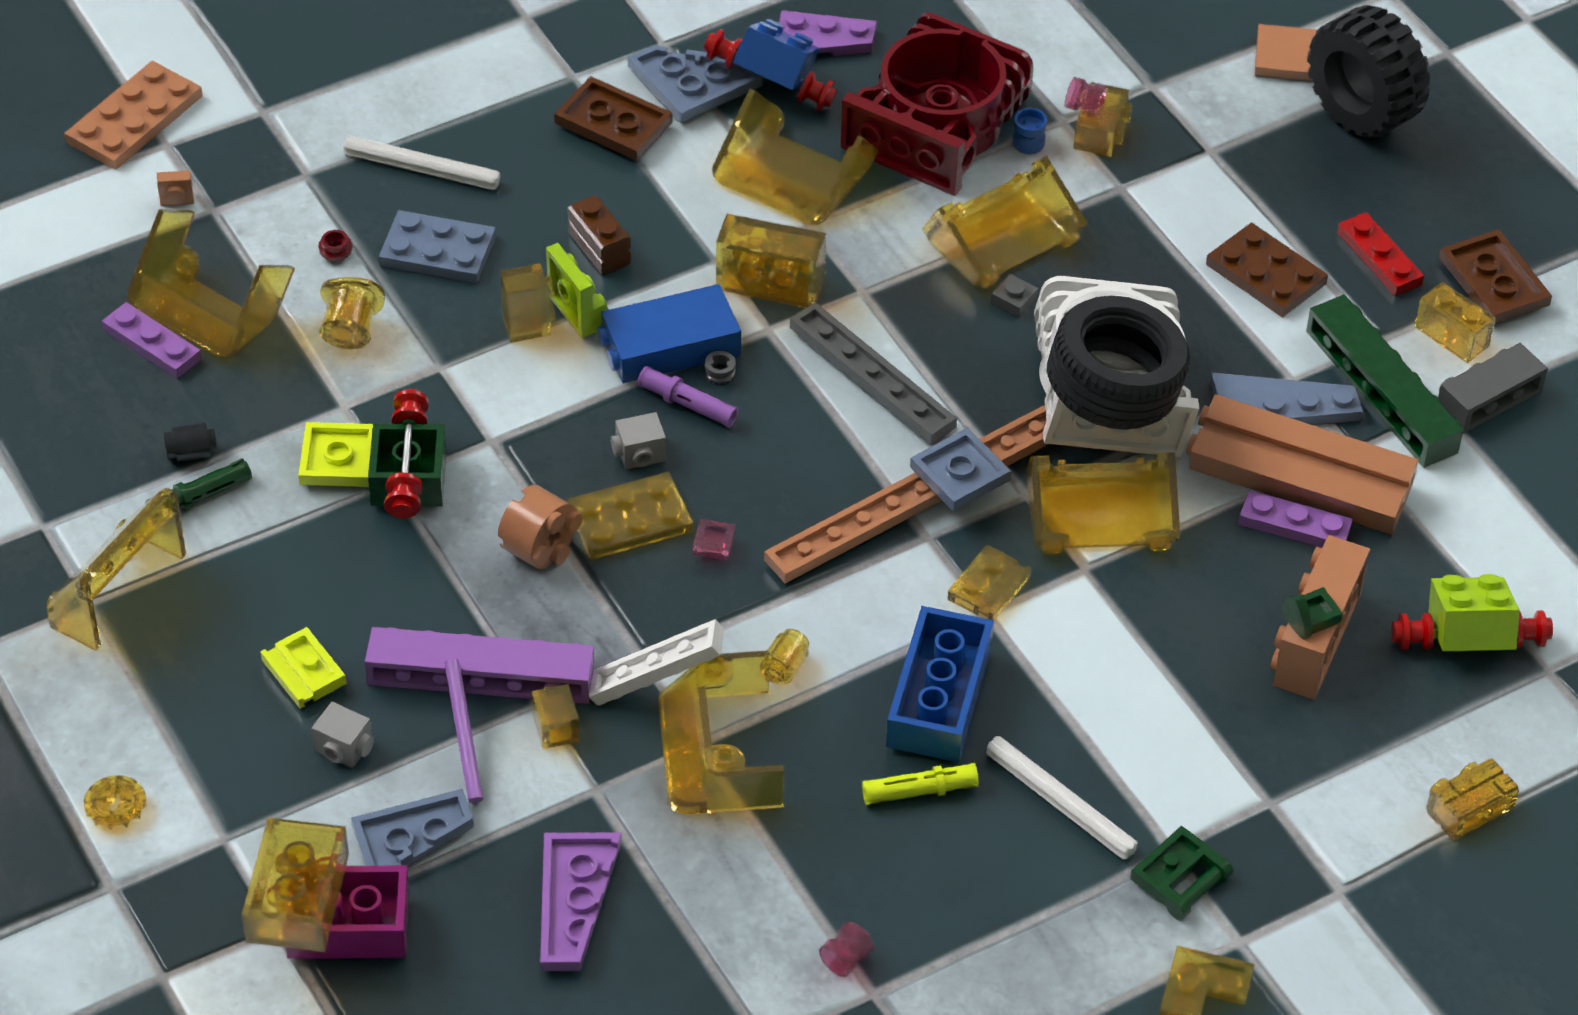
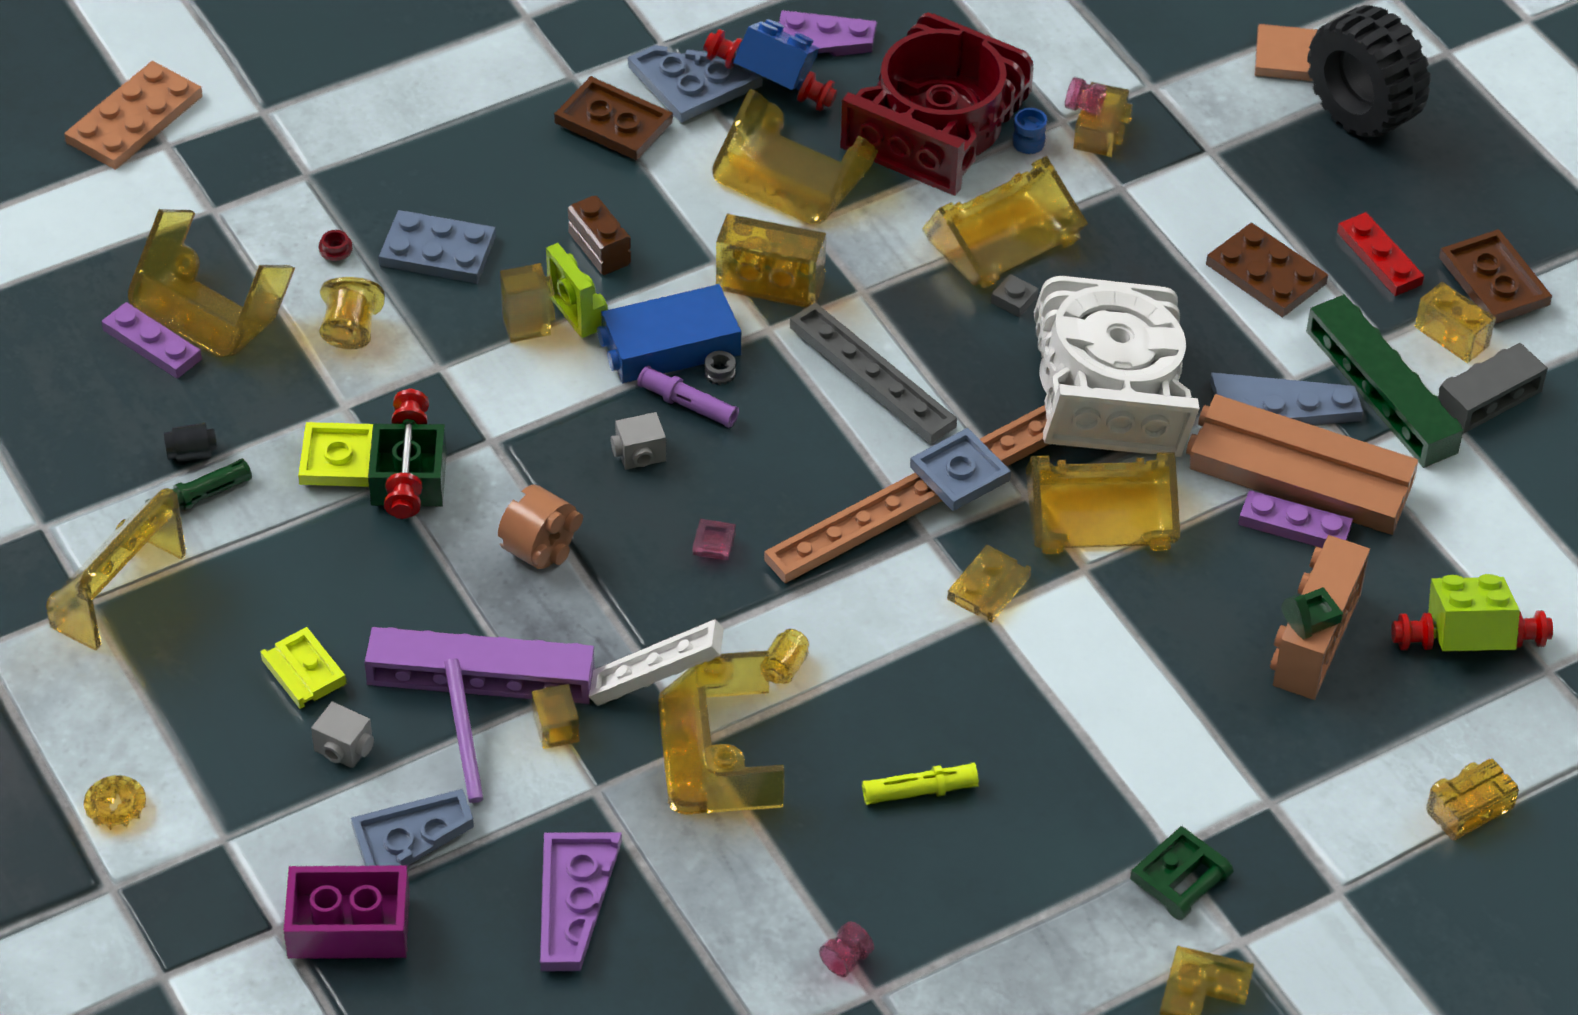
nougat plate [157,170,194,206] -> none
clear yellow brick [242,817,349,952] -> none
white axle [343,135,500,190] -> none
clear yellow plate [567,471,693,560] -> none
blue brick [886,606,994,763] -> none
white axle [986,736,1137,860] -> none
black tyre [1047,295,1191,430] -> none

